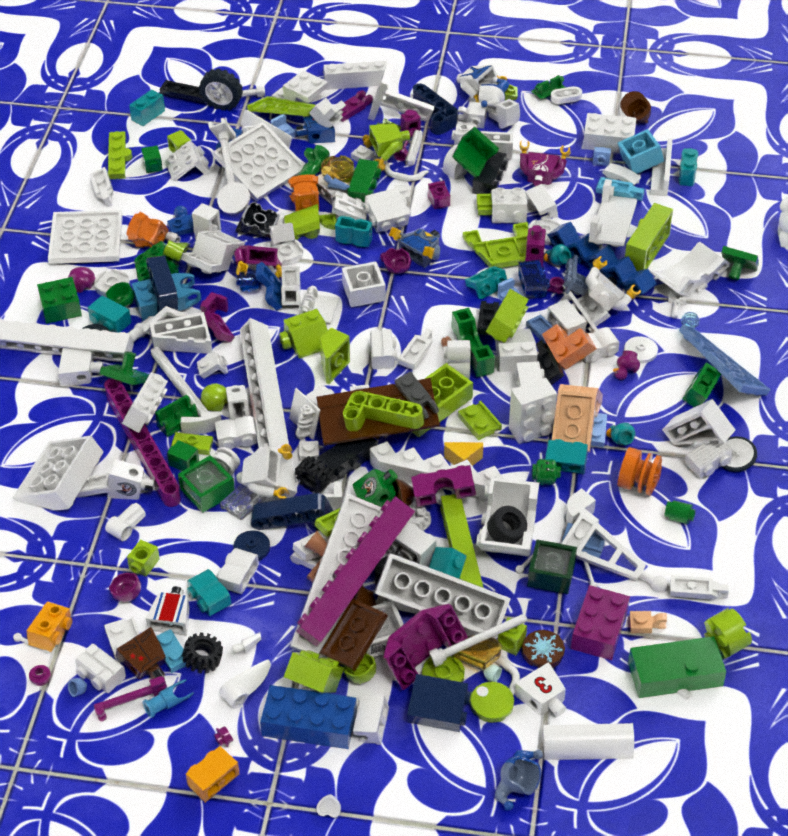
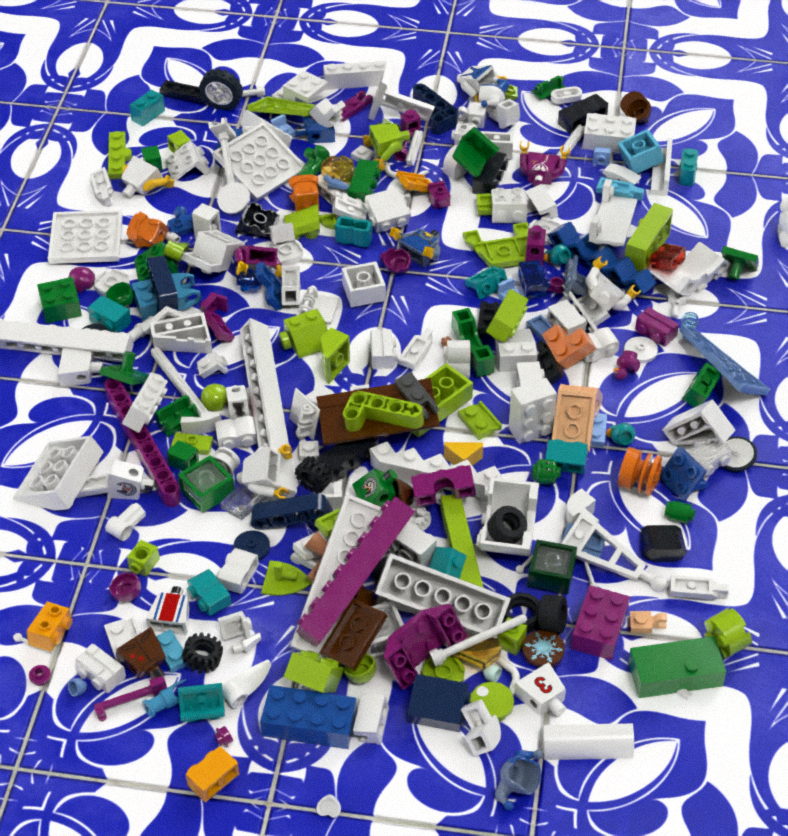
none -> white torso [121,156,175,198]
none -> teal bracket [178,683,225,722]
none -> white bracket [217,611,253,640]
none -> lime shield [261,560,312,596]
none -> light orange plate [395,170,431,193]
none -> white brick [461,699,501,756]
none -> black tyre [503,592,540,633]
none -> black tyre [538,594,568,634]
none -> white axle [557,124,585,158]
none -> black brick [558,94,609,133]
none -> magenta brick [635,307,679,347]
none -> black slope [641,525,687,562]
none -> clear red brick [650,243,686,272]
none -> blue bracket [660,447,709,501]

